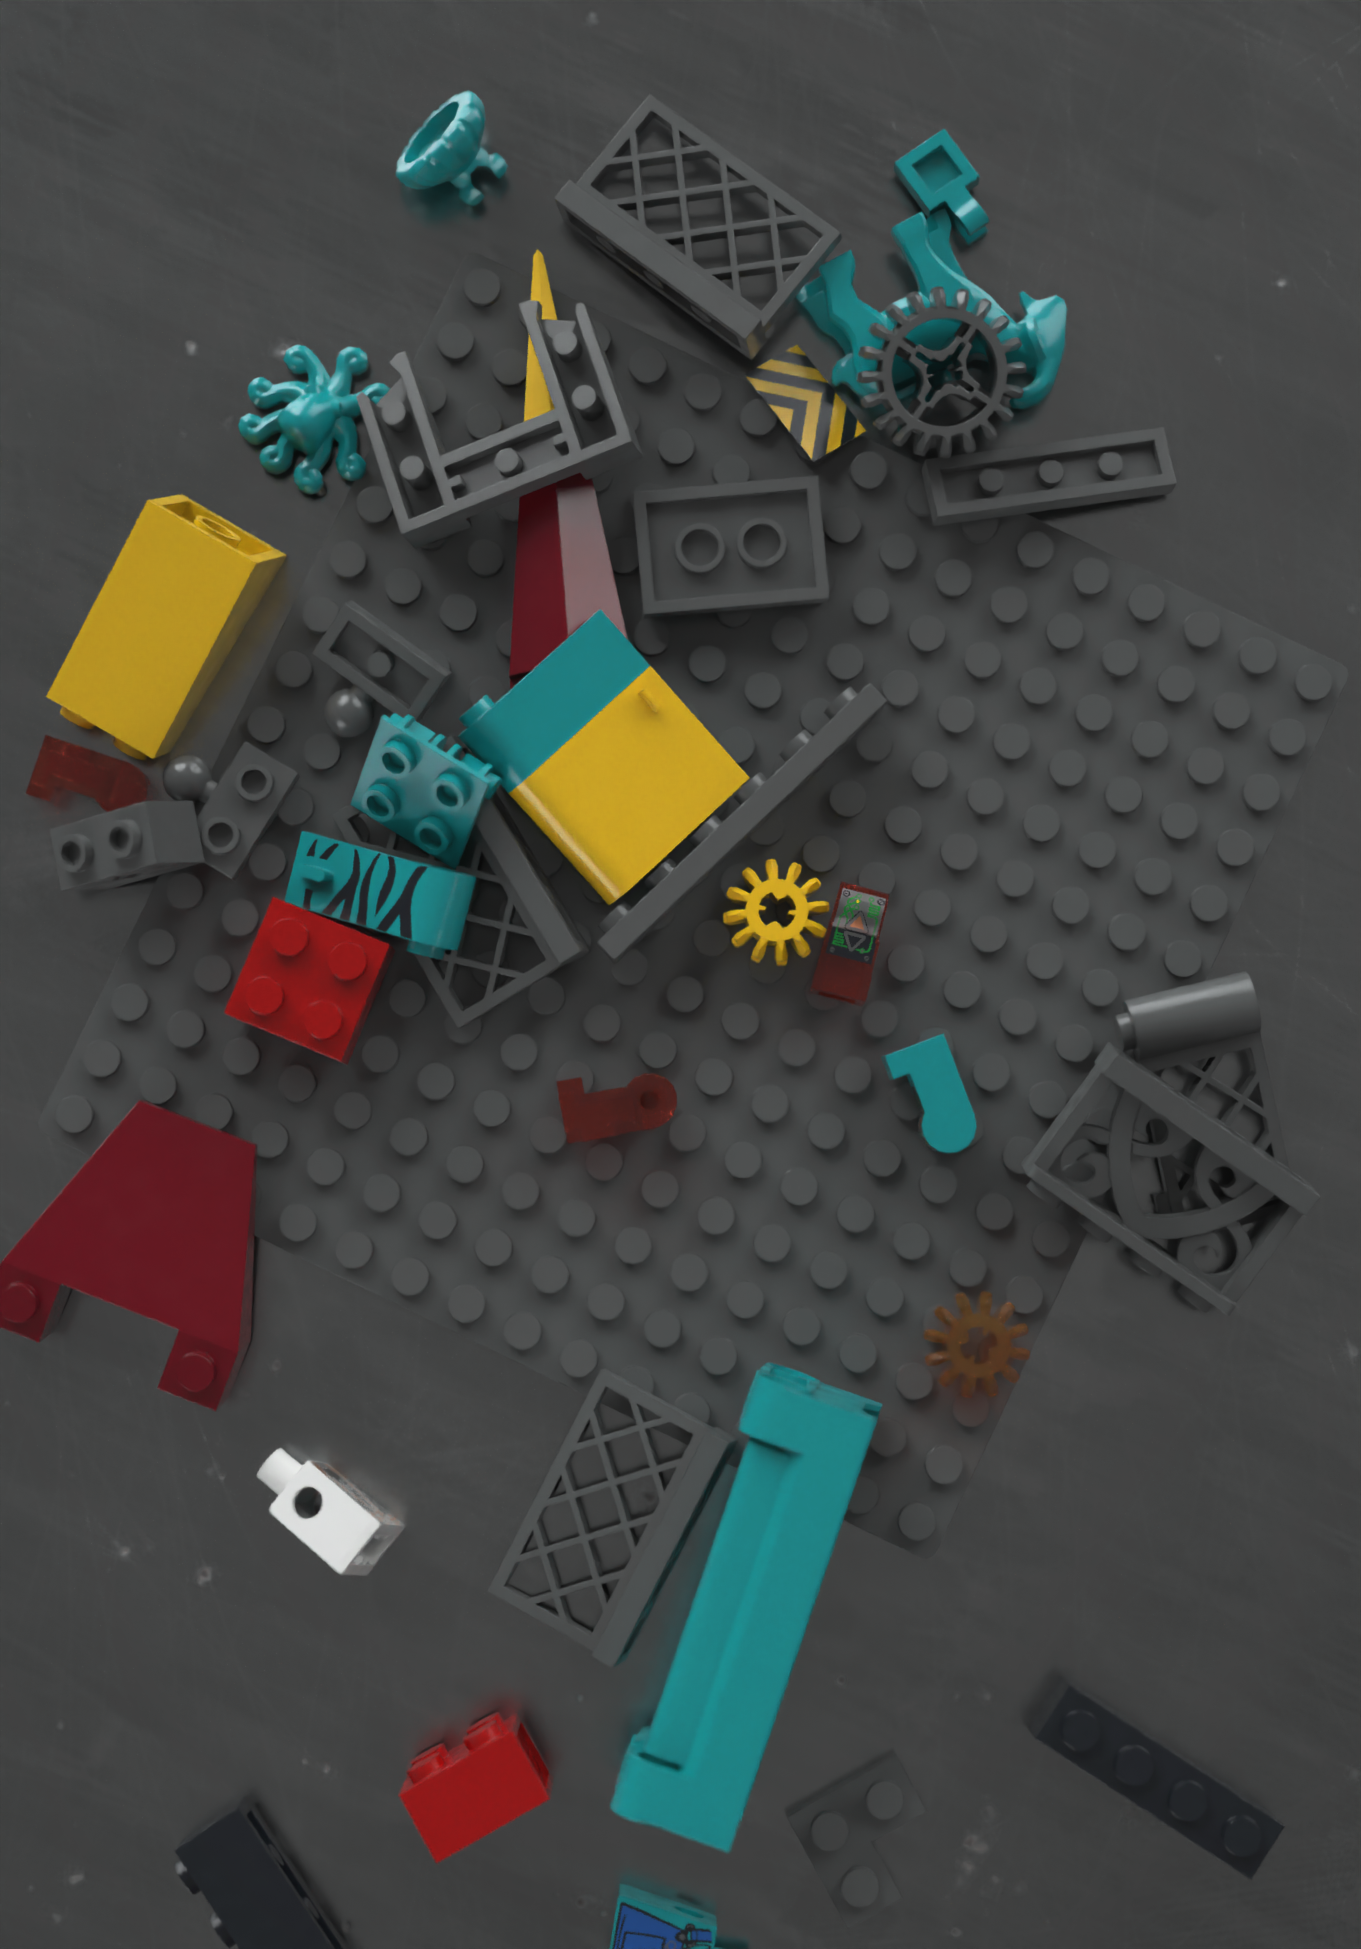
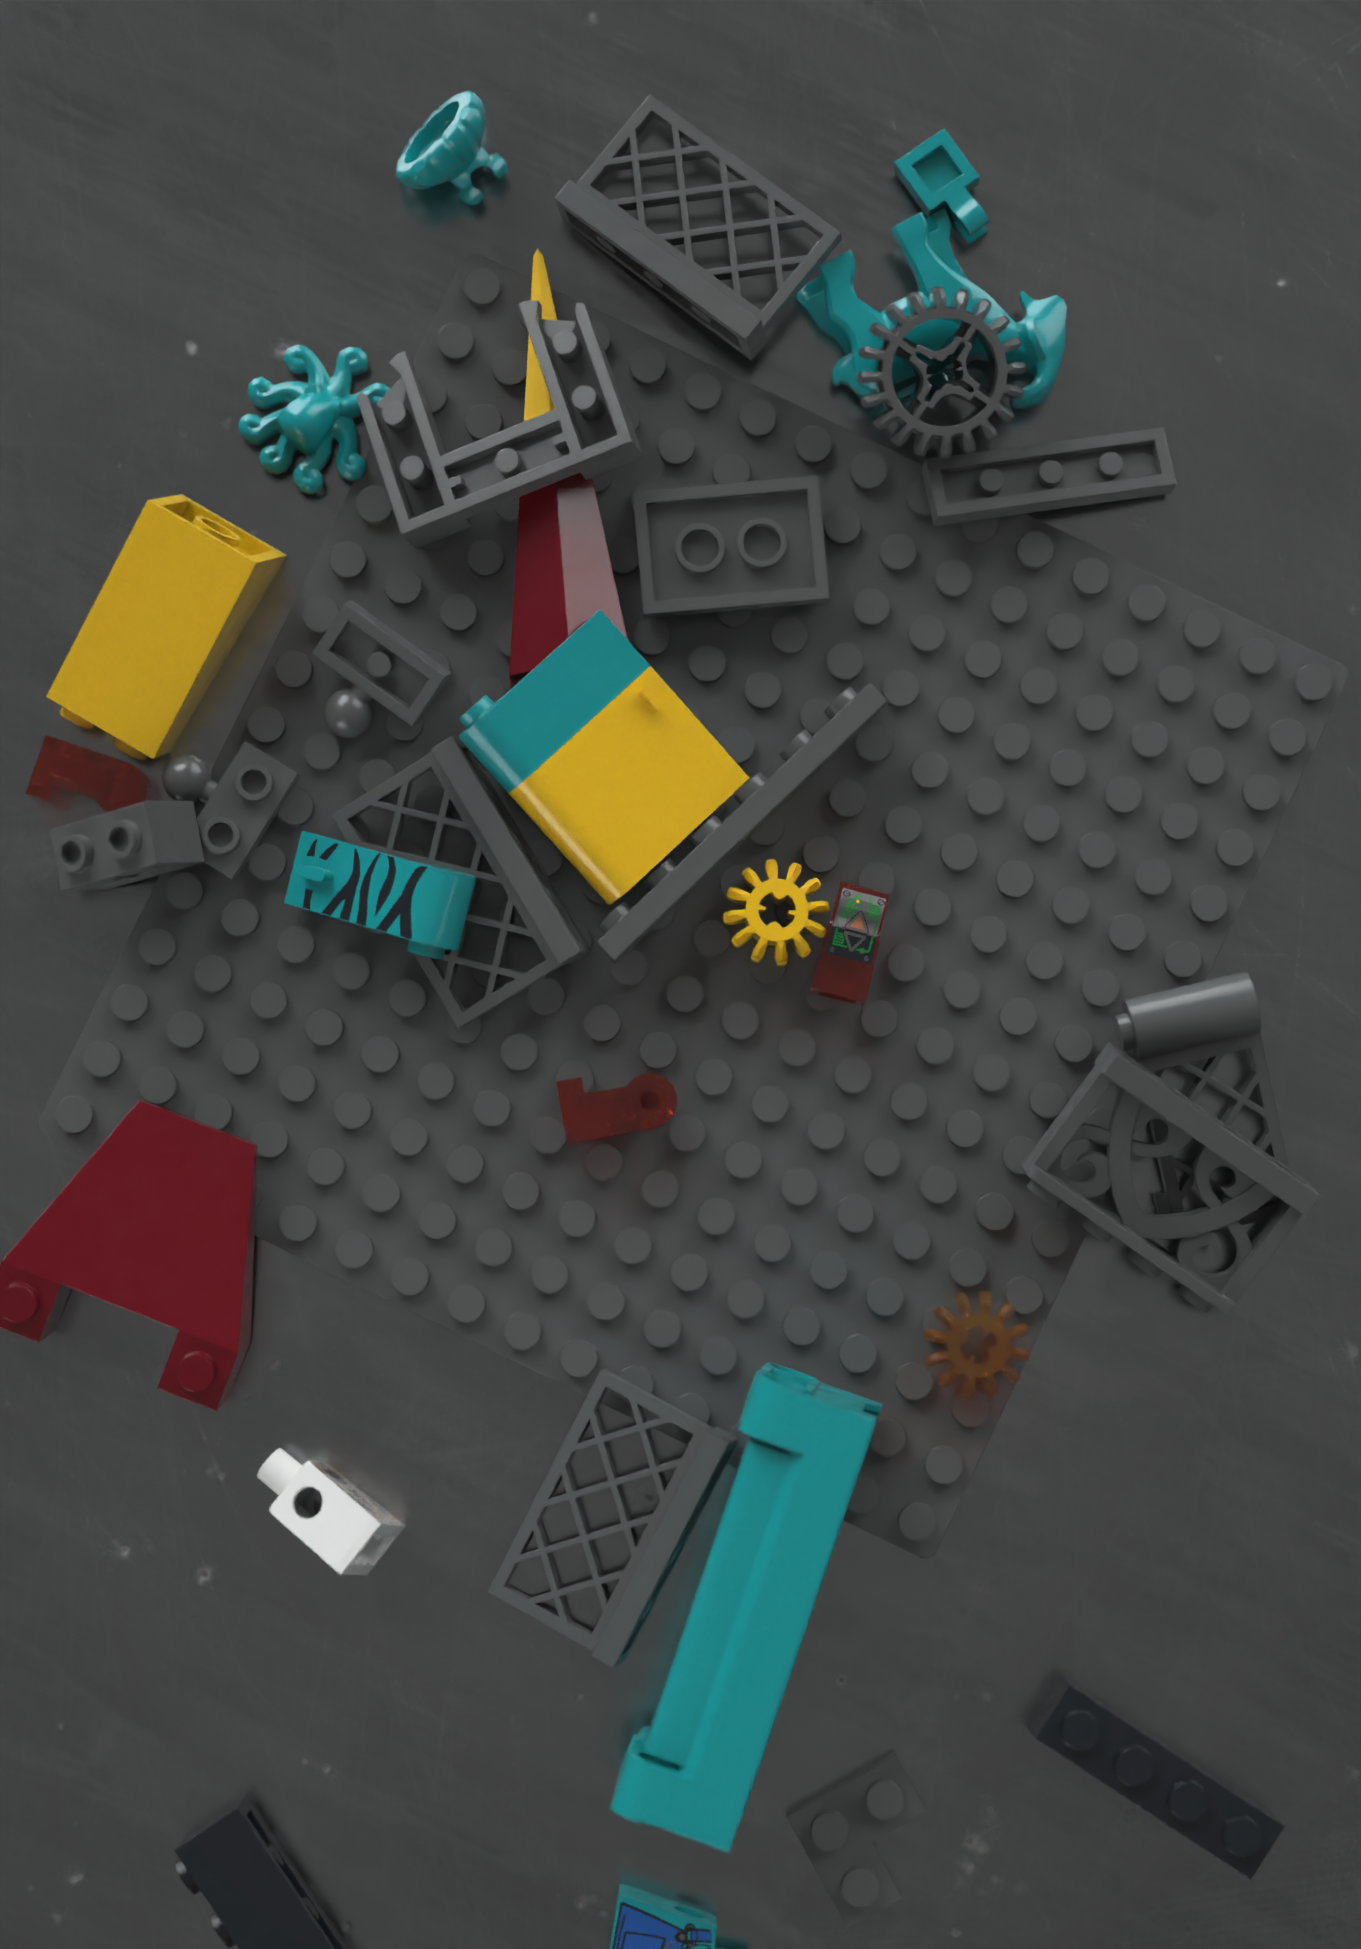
red brick [224,897,395,1065] -> none
teal hinge [350,713,502,869] -> none
red piece [399,1712,554,1864] -> none
sticker [744,345,866,462] -> none
teal leg [881,1033,977,1153] -> none

